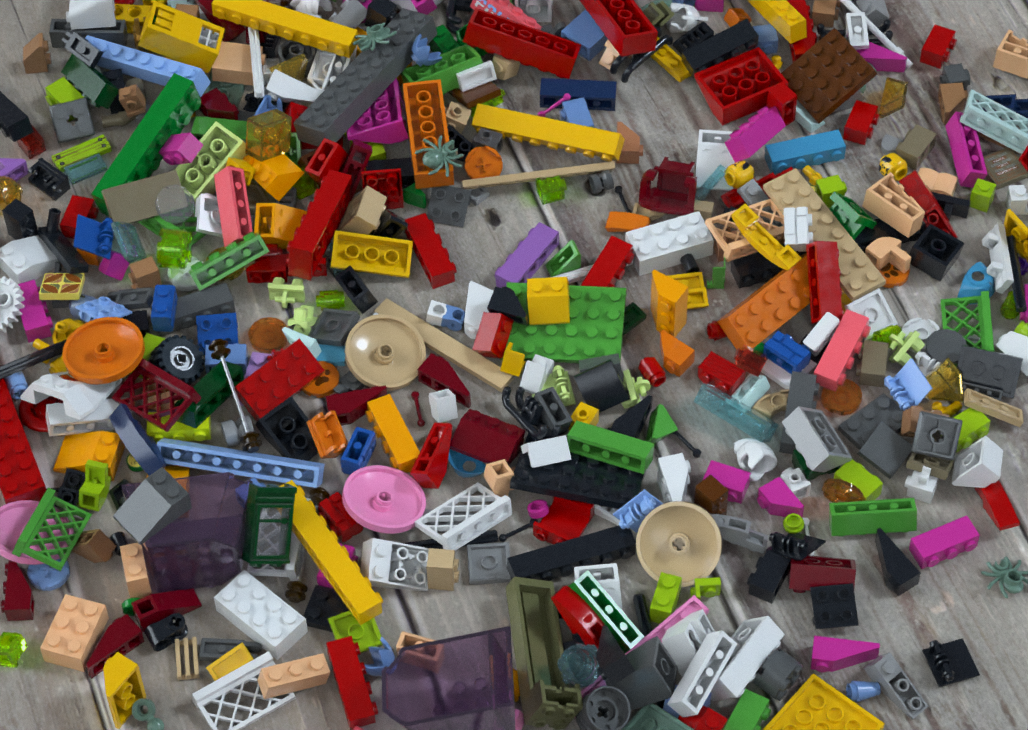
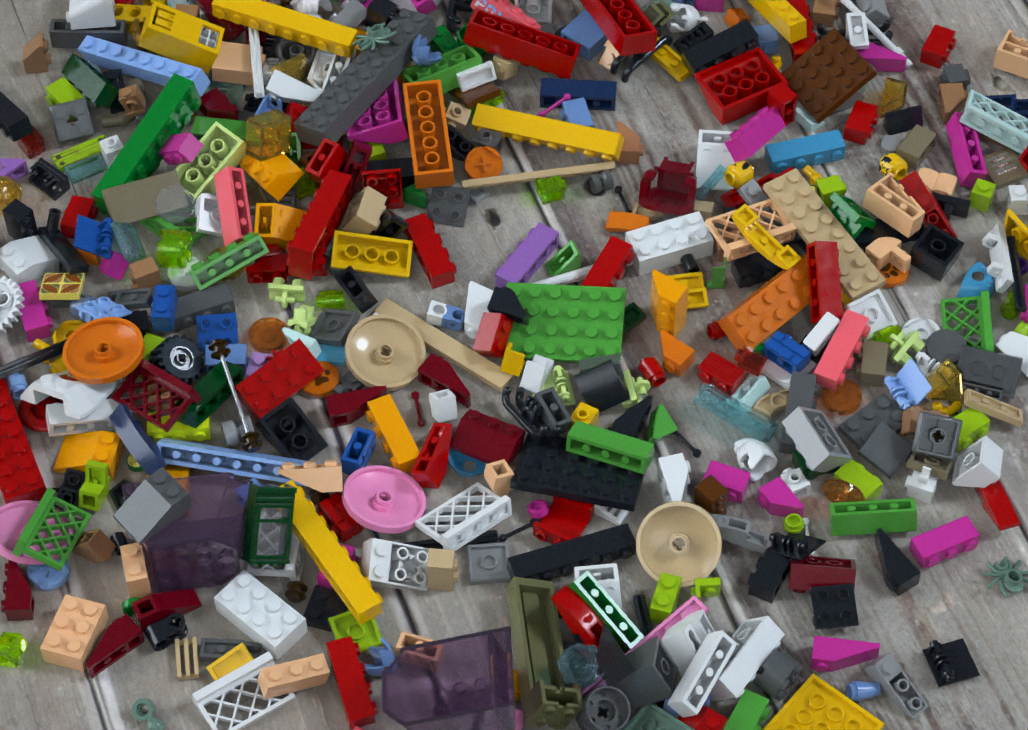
yellow arm [55,318,83,334] -> none
hinge [61,30,104,68] -> none
yellow slope [103,652,146,729] -> none
yellow panel [225,157,255,186] -> none
orange hinge [306,411,348,458] -> none
sand green animal [415,135,464,177] -> none
white panel [521,435,571,468] -> none
yellow slope [527,277,570,325] -> none
light blue hinge [613,489,663,533] -> none
white brick [784,207,813,252] -> none
none -> white brick [99,135,124,167]
none -> light nougat slope [278,460,343,493]
none -> black slope [883,105,923,135]

